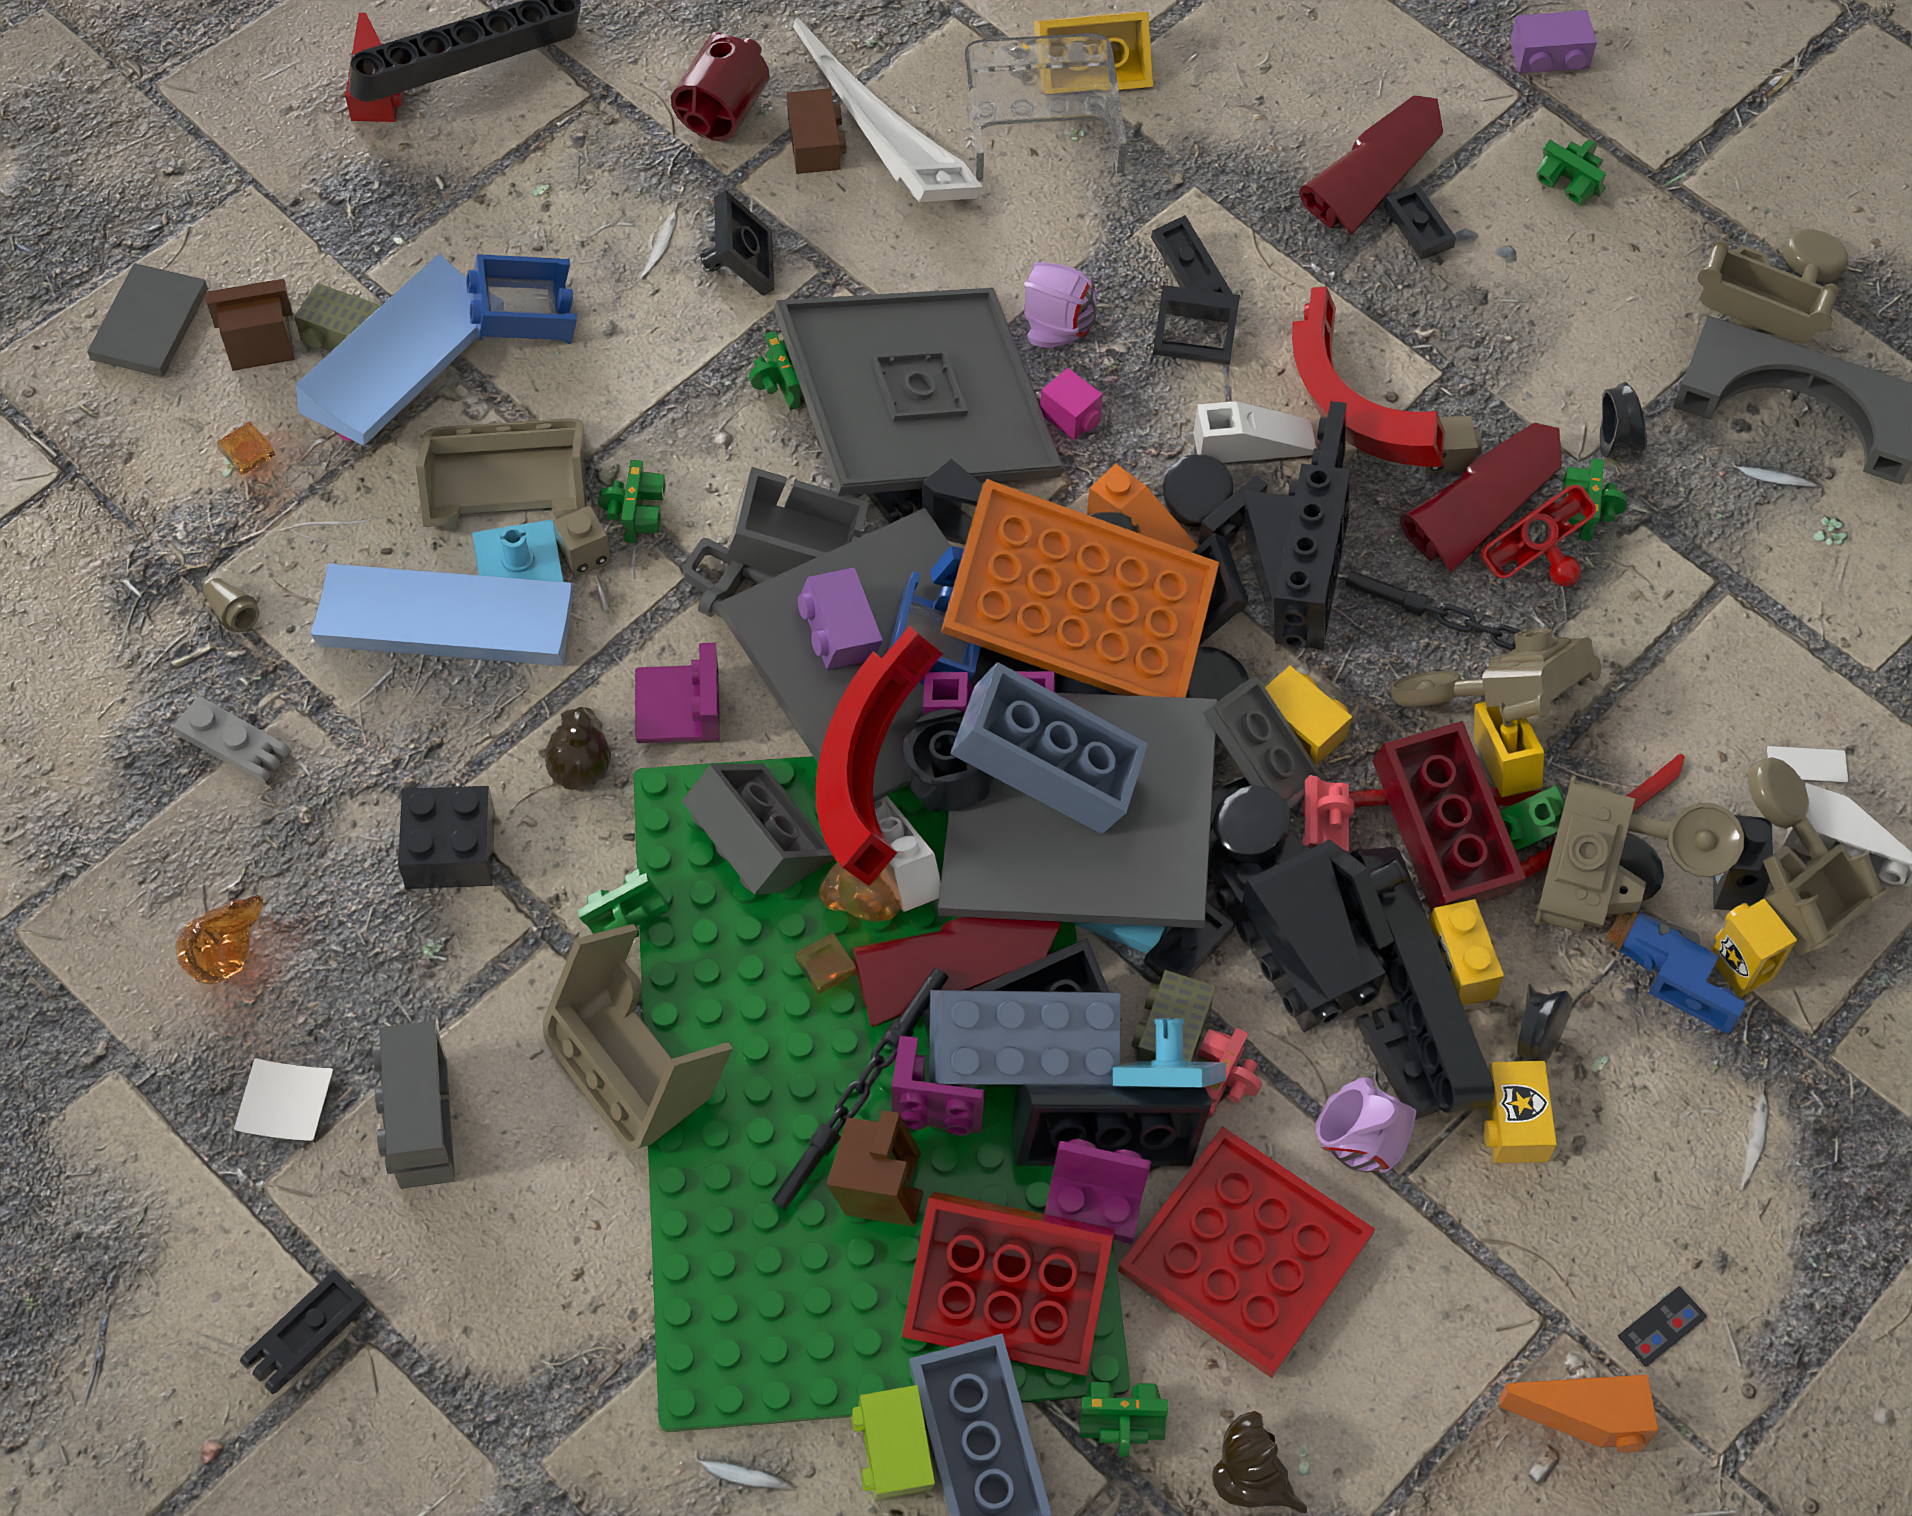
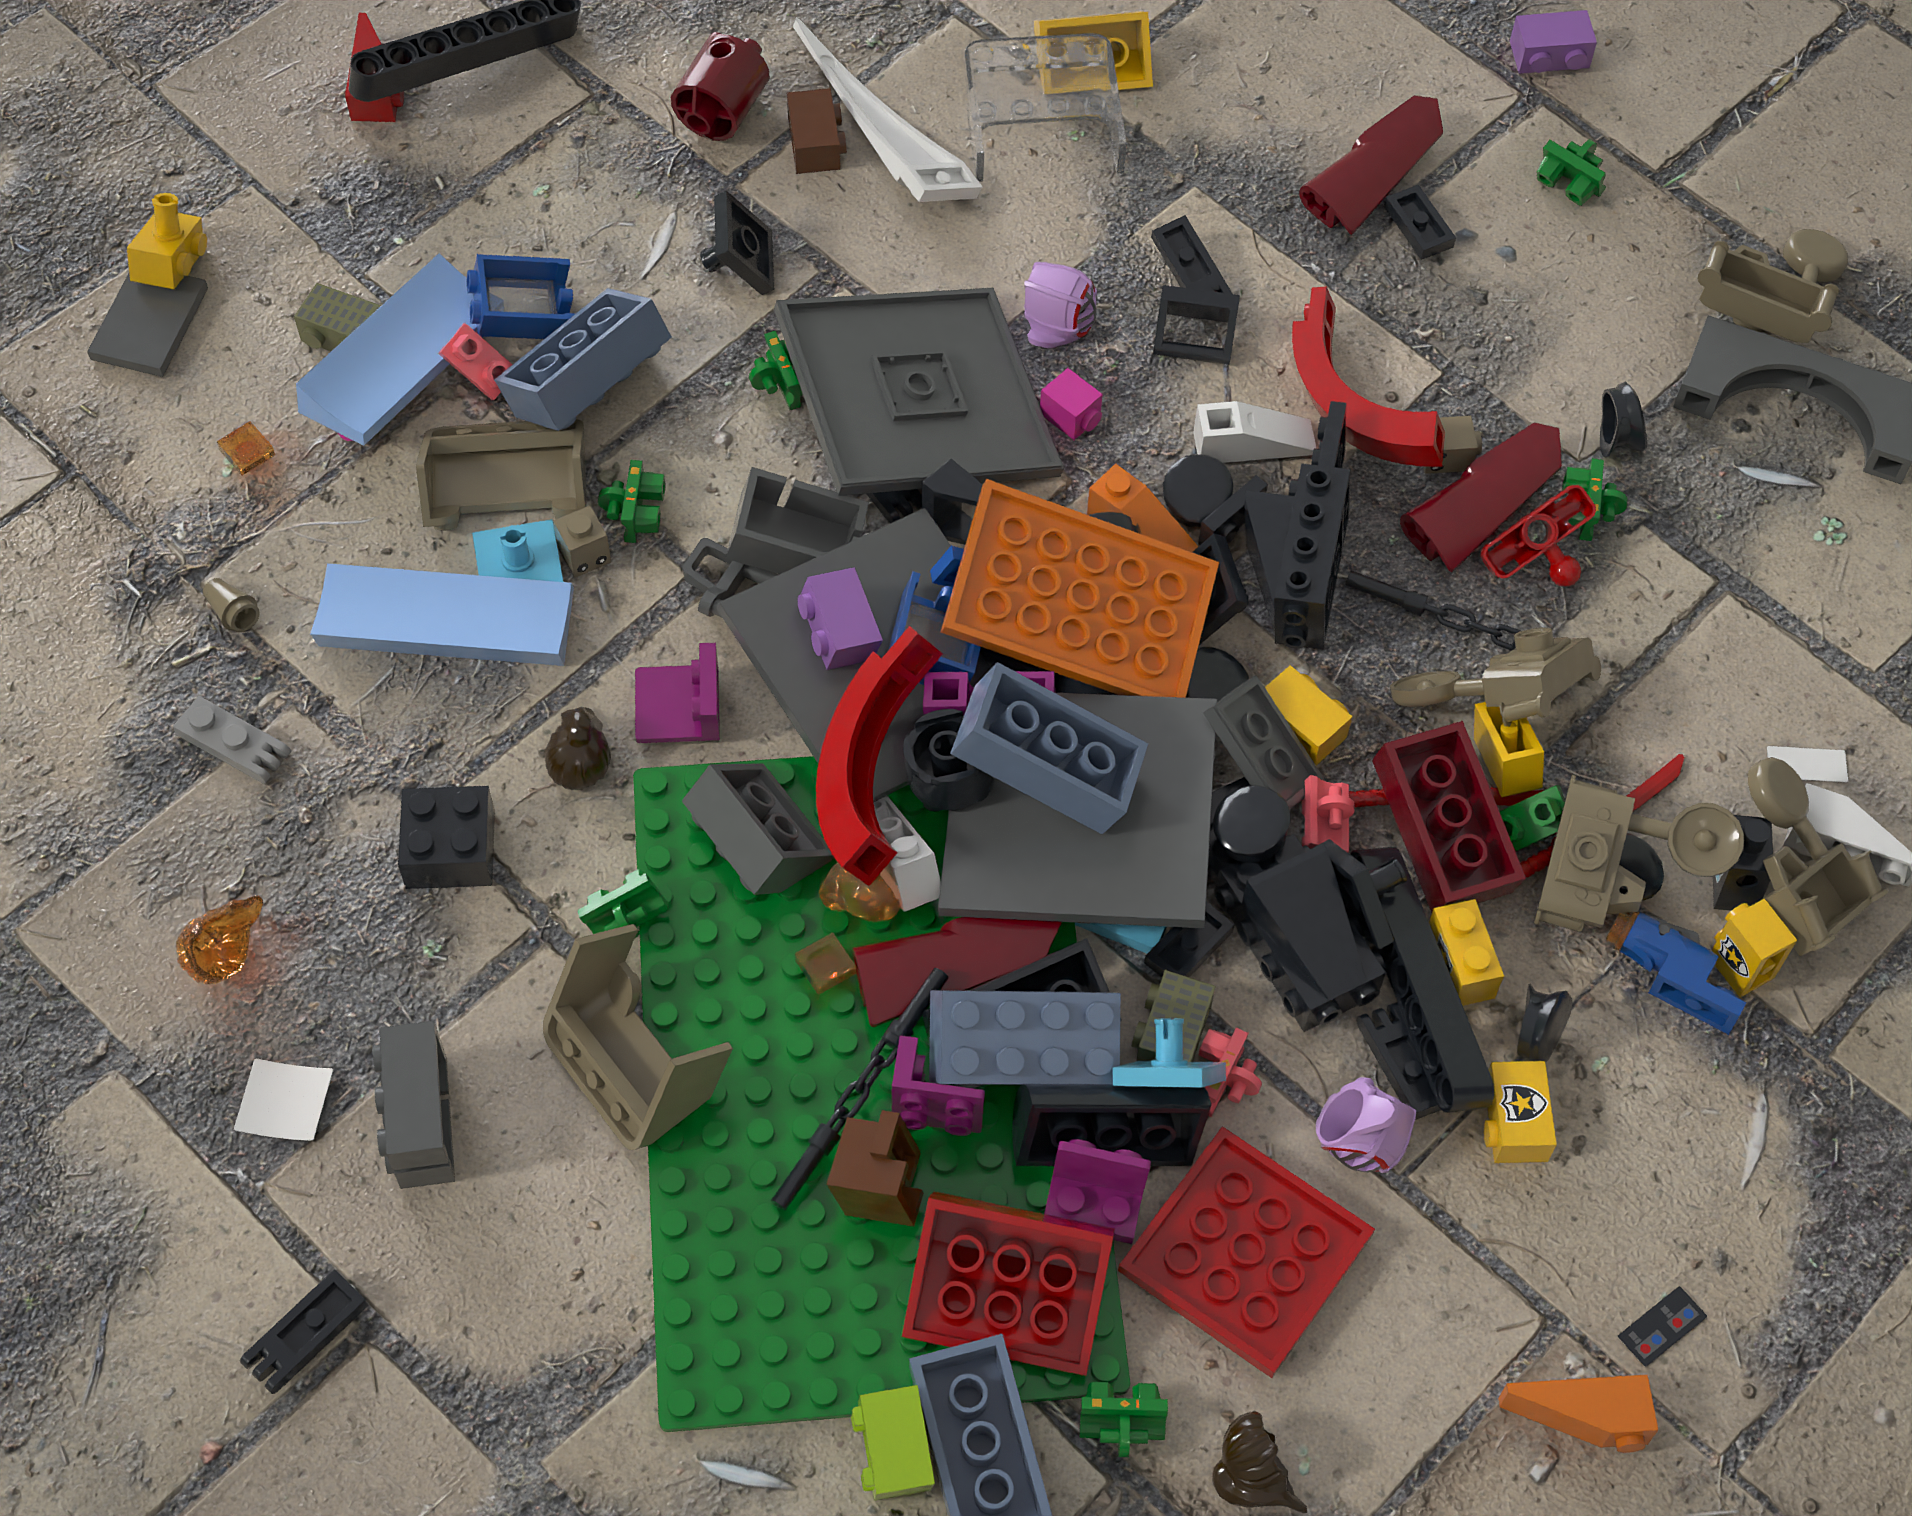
reddish brown plate [205,278,295,371] -> none
none -> yellow brick [127,193,207,289]
none -> coral hips [438,323,513,400]
none -> sand blue brick [494,288,672,431]

